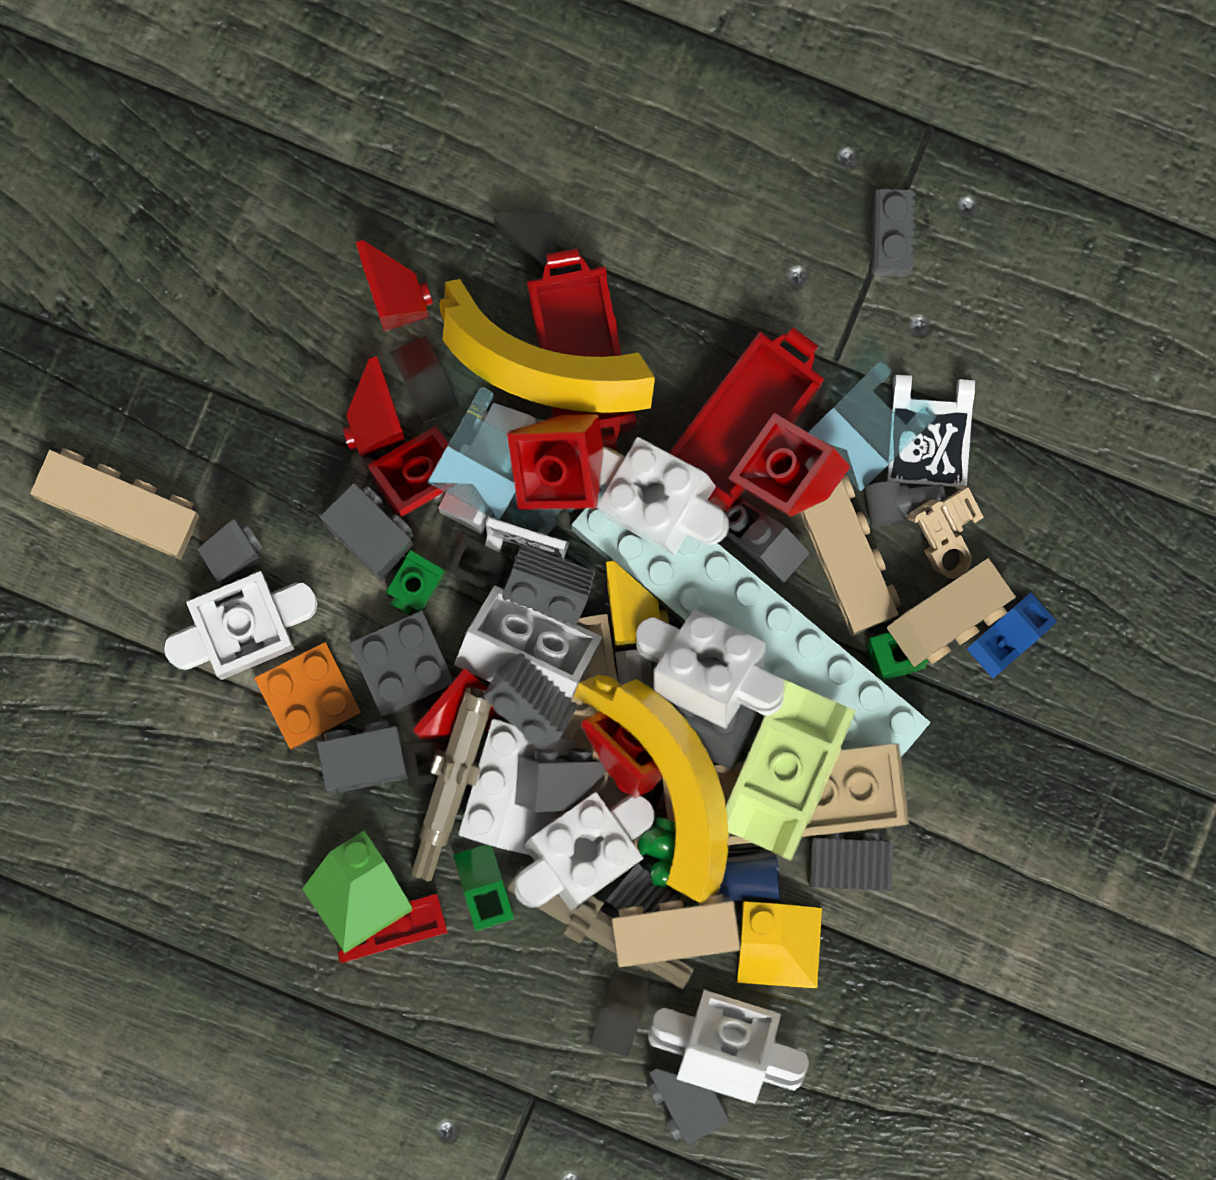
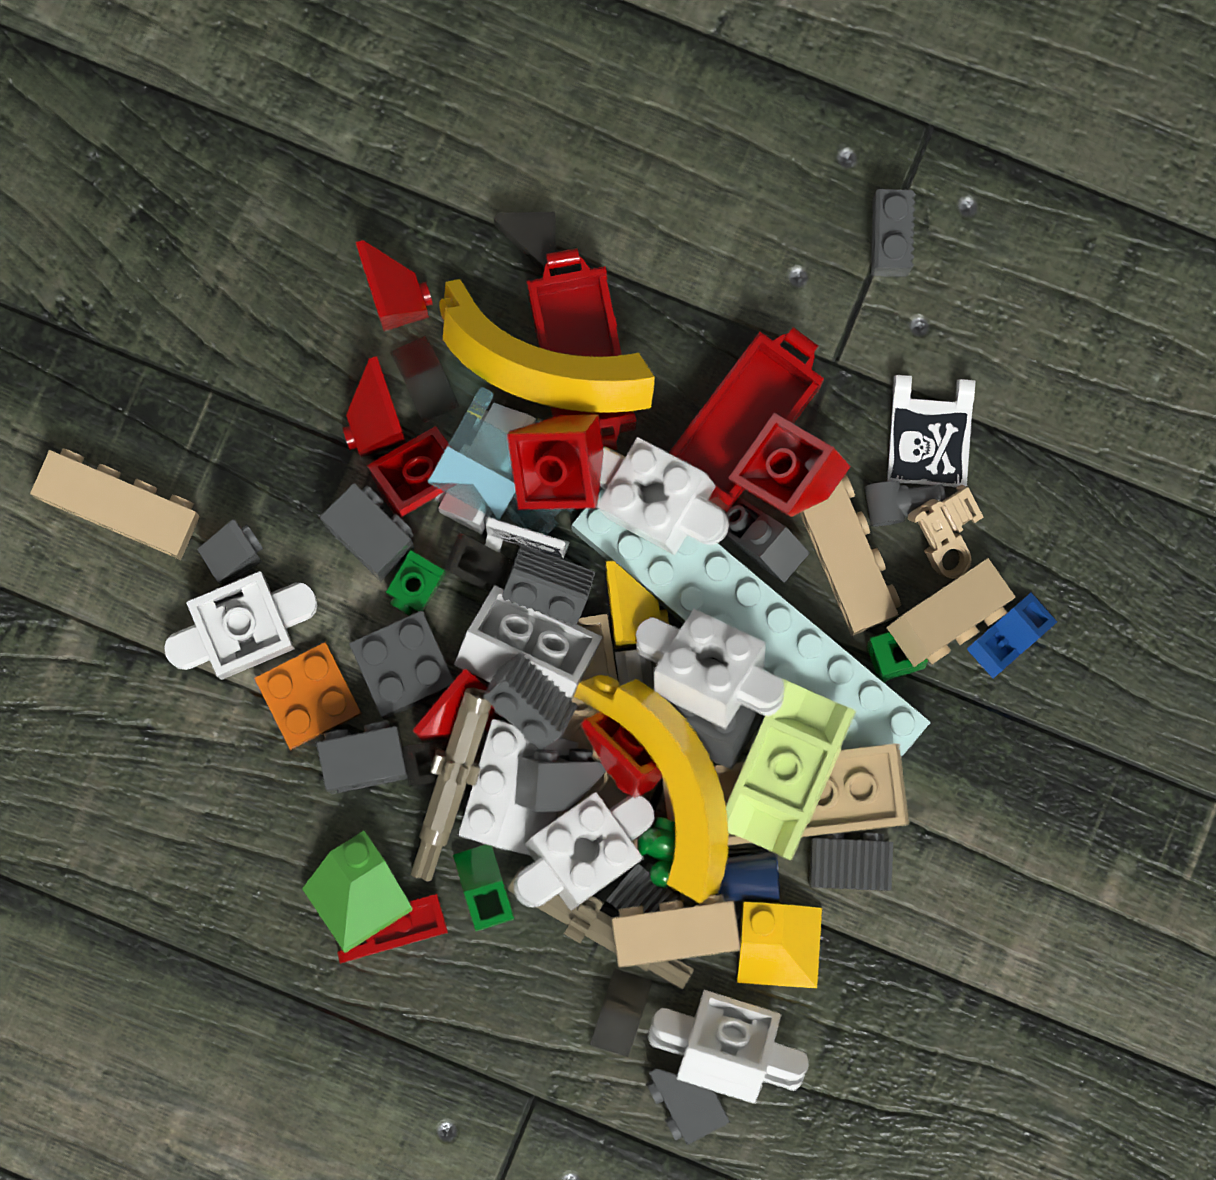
clear light blue flag [808,362,936,492] -> none

